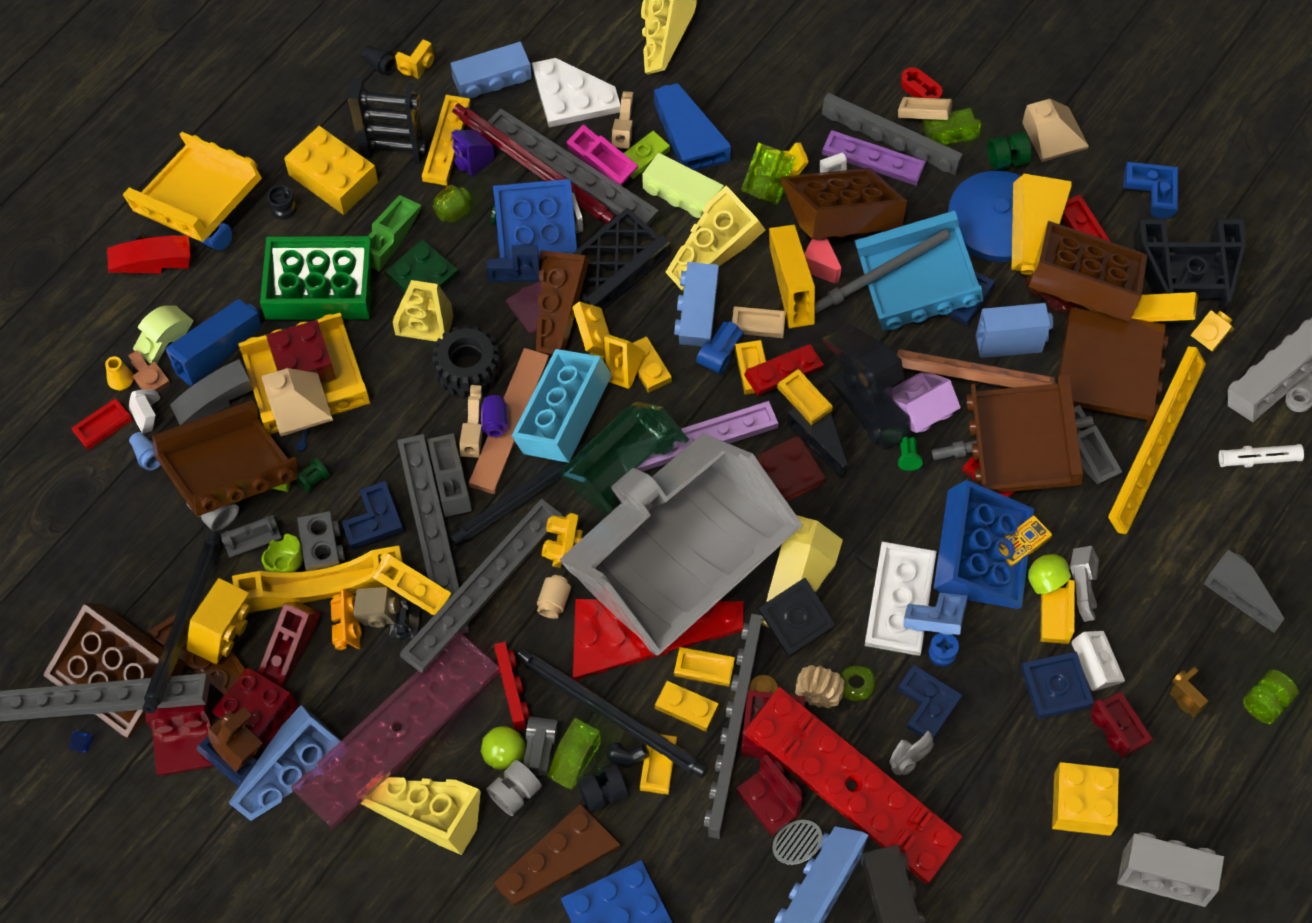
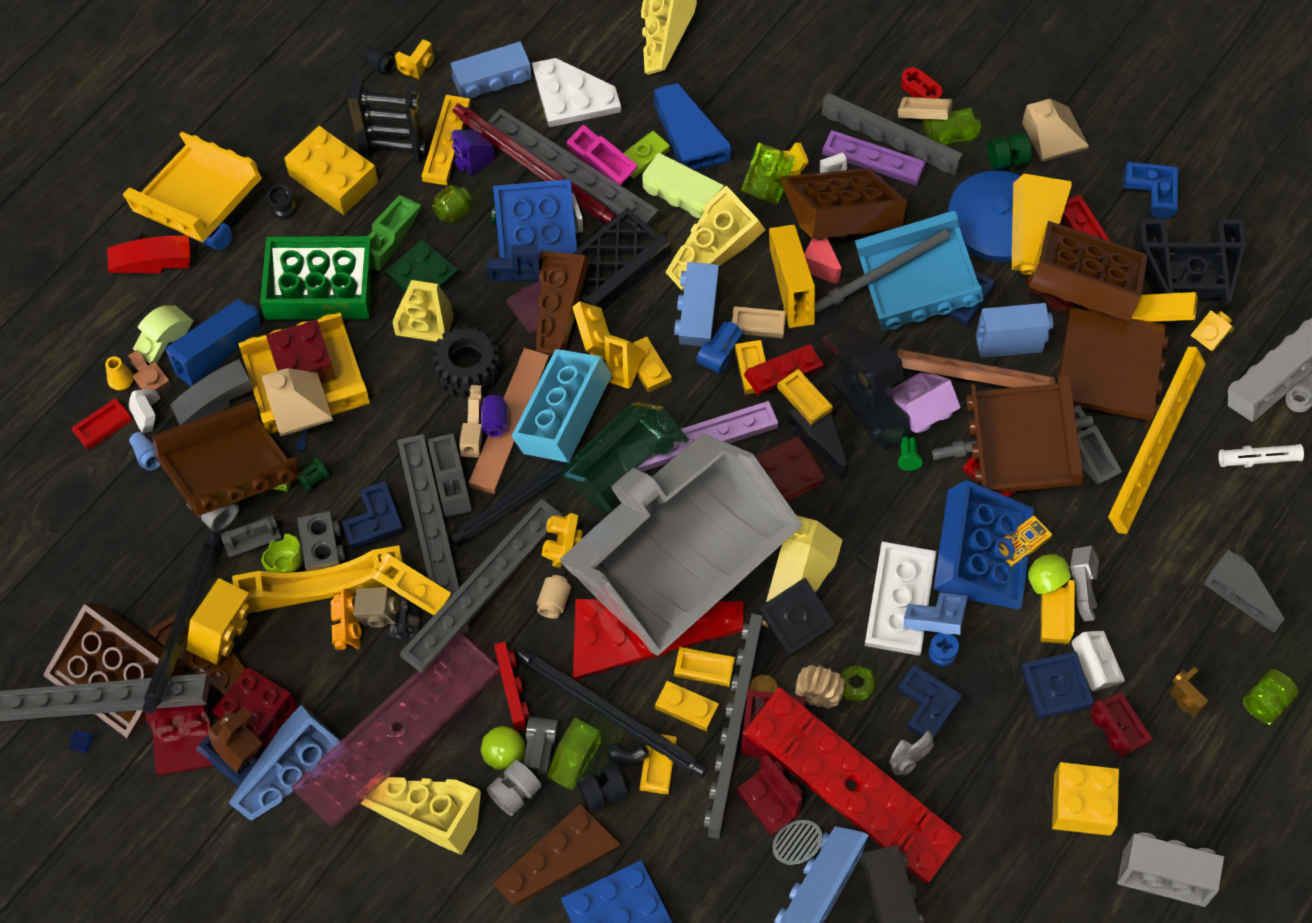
dark red slope [258,601,321,688] -> none
tan piece [612,91,633,149] -> none

